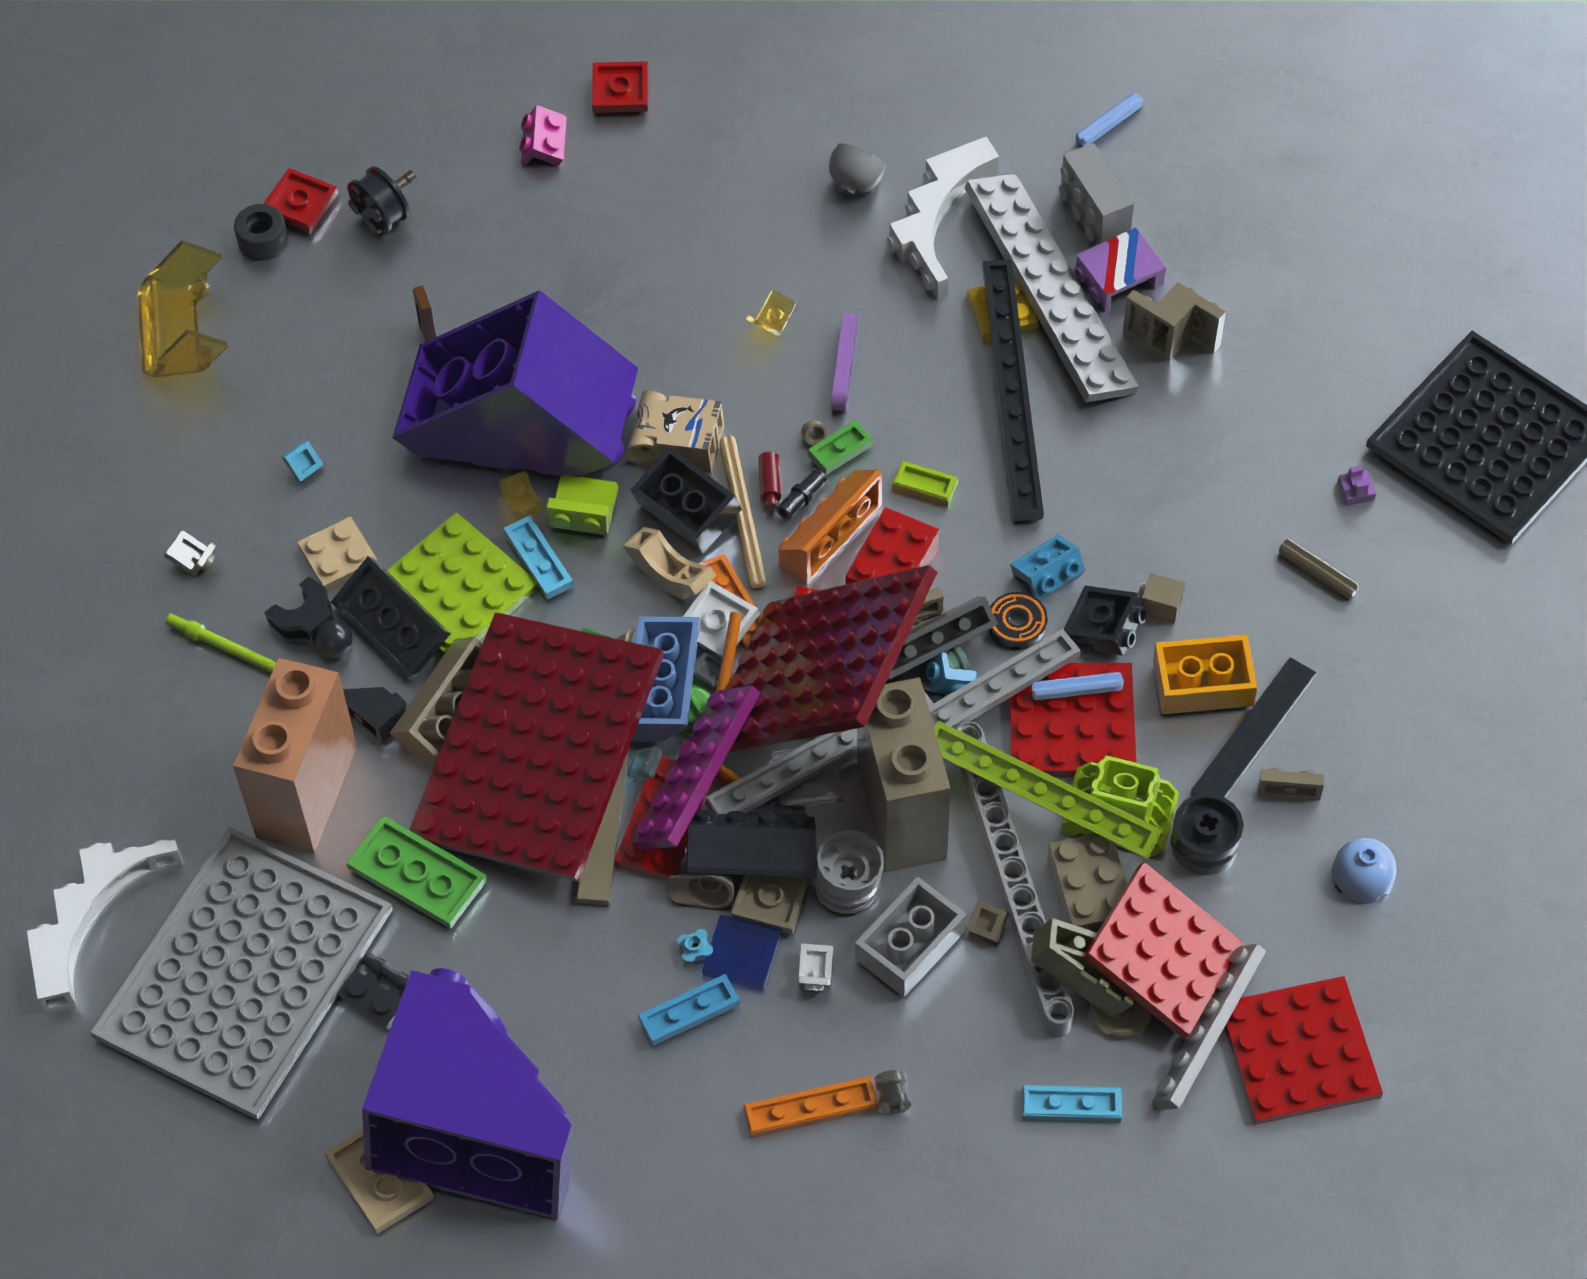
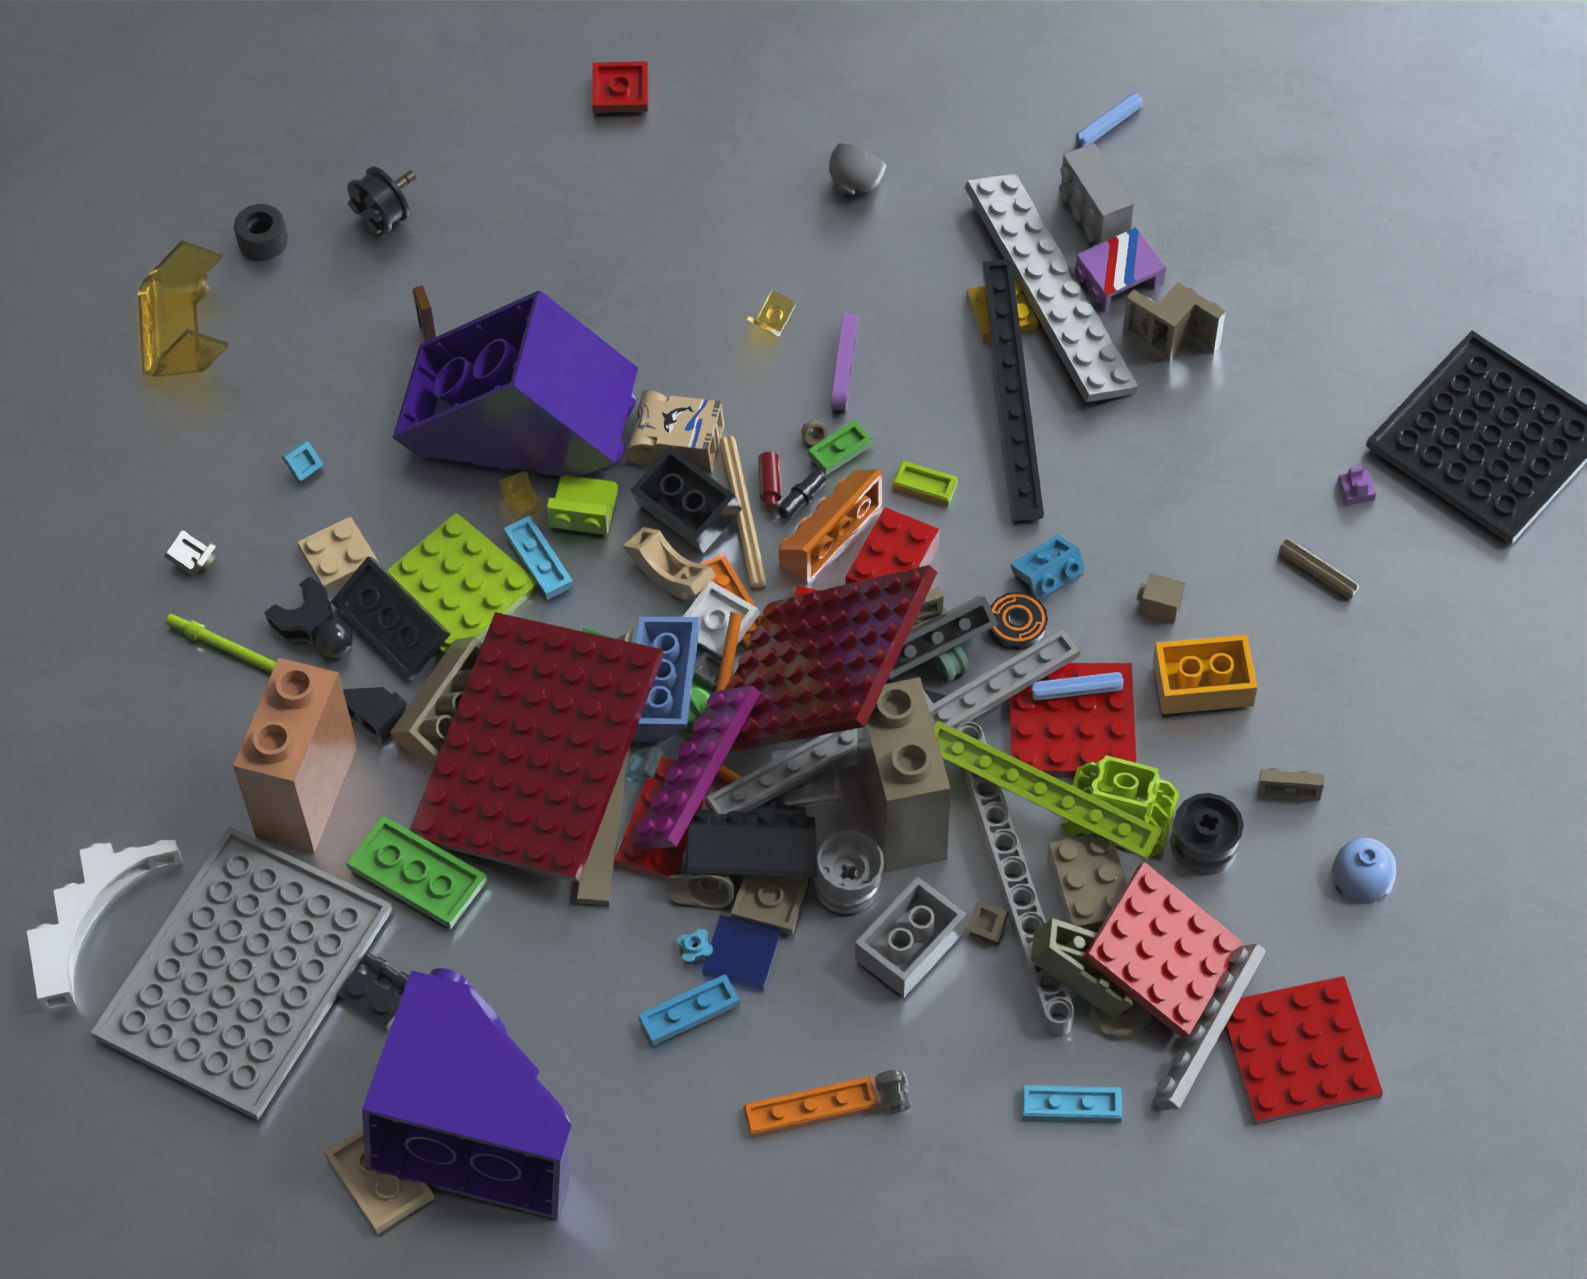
red plate [264,168,339,234] -> none
dark pink bracket [519,105,566,166] -> none
white bracket [797,943,834,991] -> none
white arch [887,136,999,299] -> none
dark azure bracket [926,652,977,694] -> none
black plate [1063,585,1147,656] -> none
black tile [1190,657,1316,798] -> none

